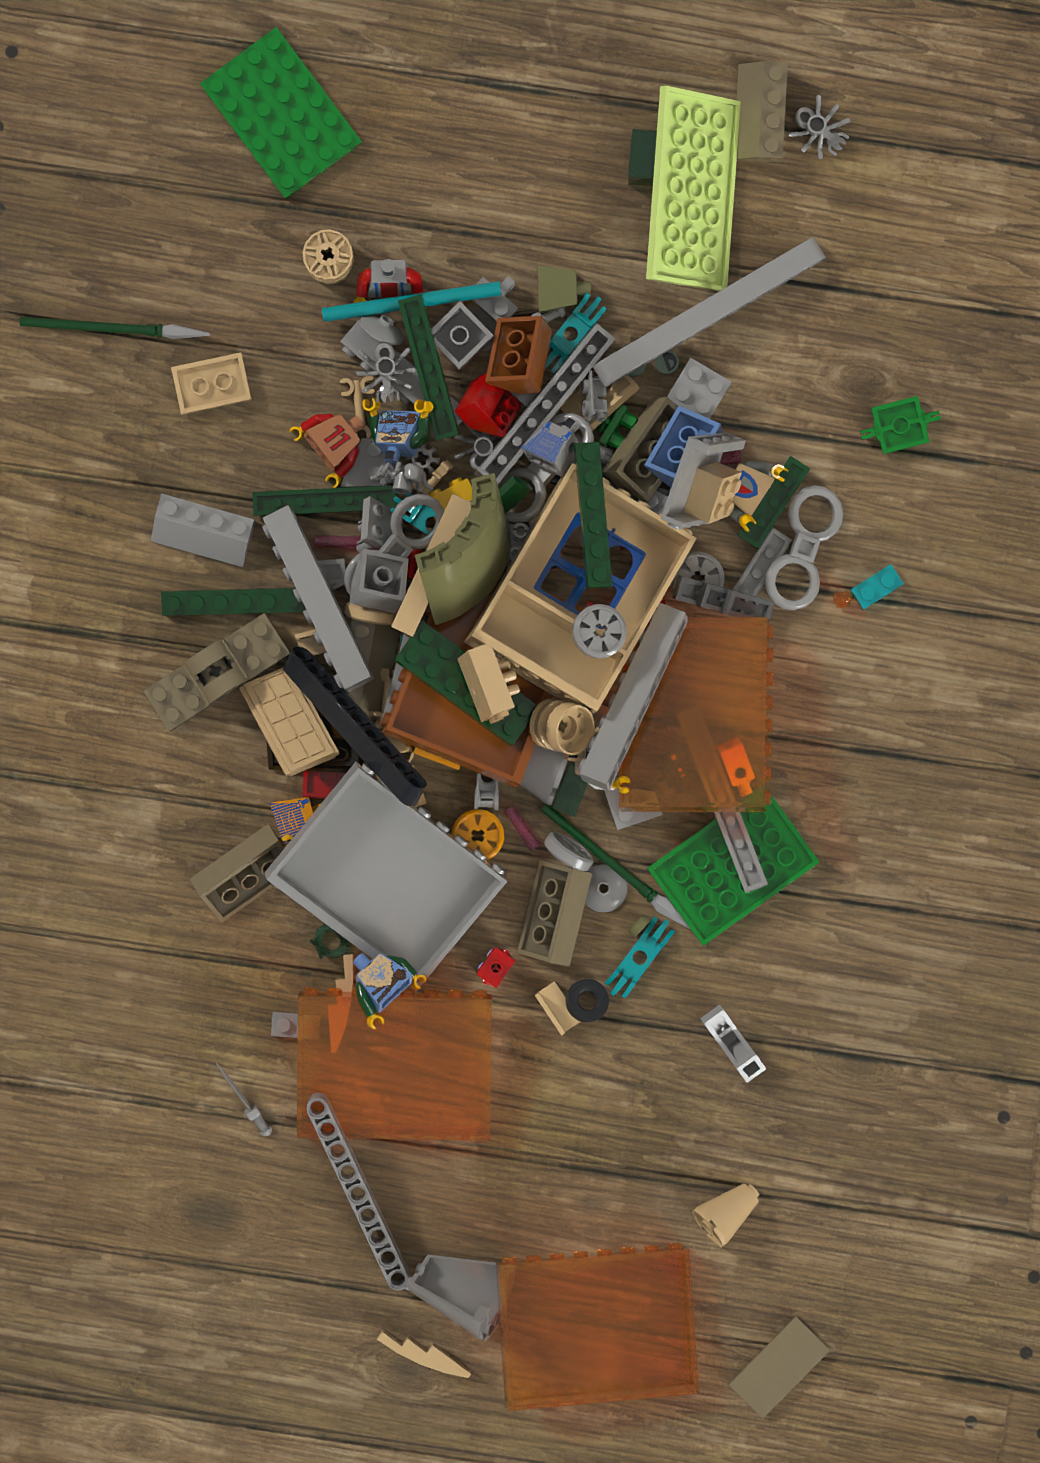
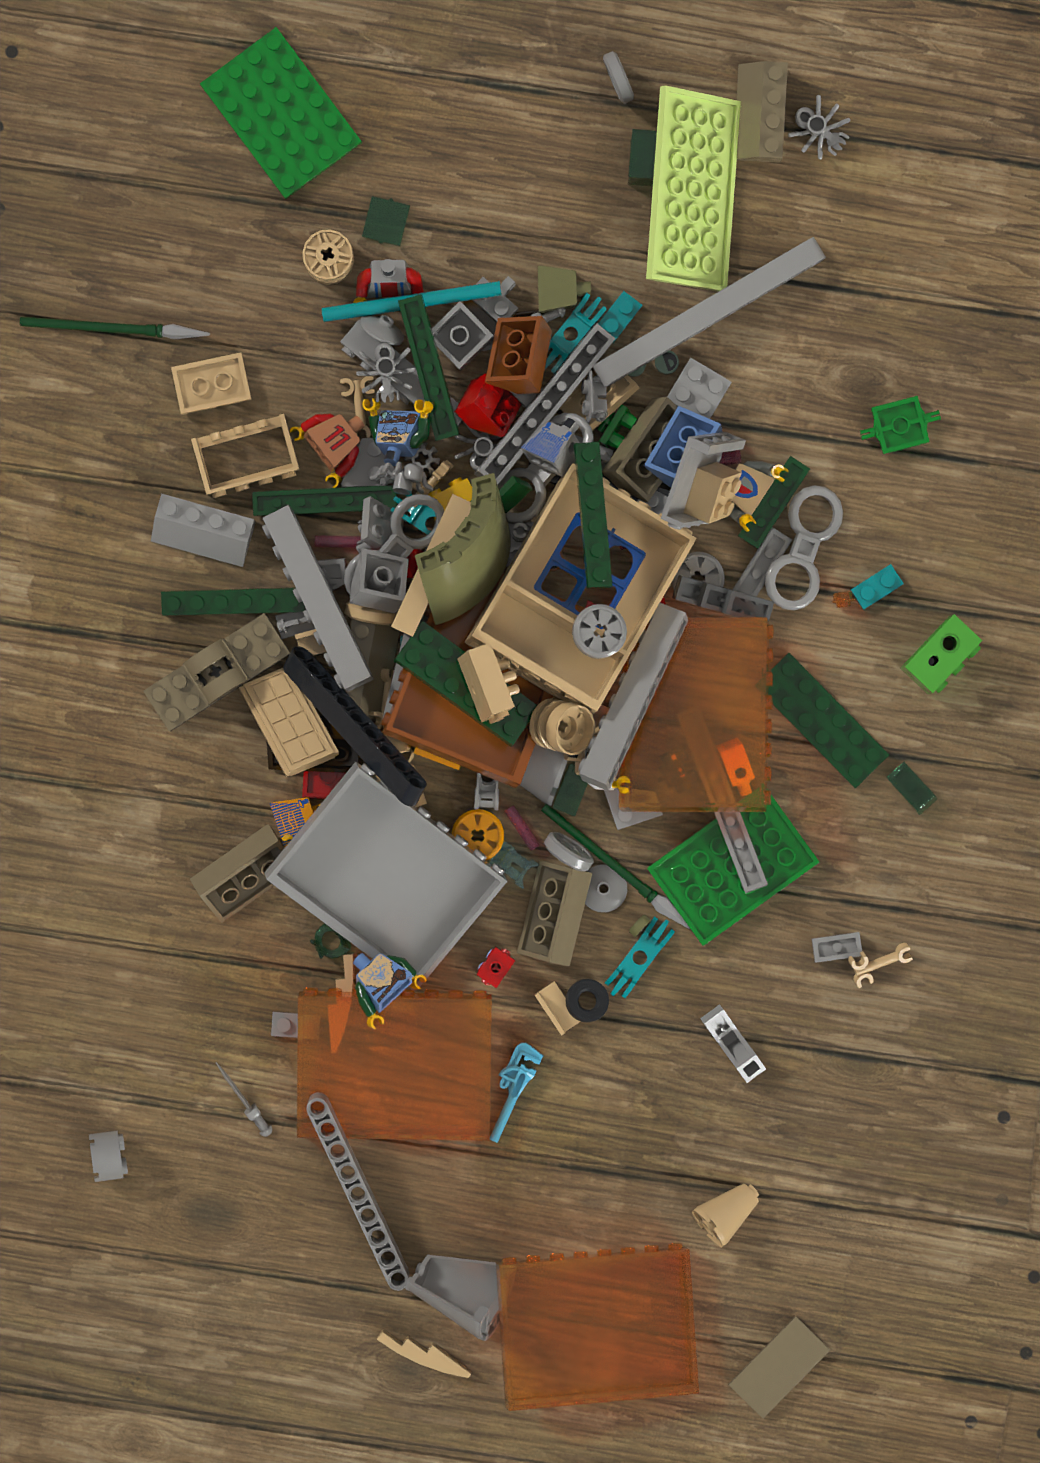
none -> light grey brick [89,1130,128,1182]
none -> tan window [191,414,300,498]
none -> light grey hinge [275,612,316,639]
none -> clear green piece [362,196,410,246]
none -> clear light blue piece [489,841,539,889]
none -> medium azure piece [489,1042,543,1143]
none -> teal plate [598,291,643,343]
none -> light grey wheel [603,51,634,104]
none -> dark green plate [755,653,889,788]
none -> light grey plate [811,932,862,963]
none -> tan bar [848,943,913,988]
none -> clear green slope [886,762,937,815]
none -> bright green piece [900,614,983,694]

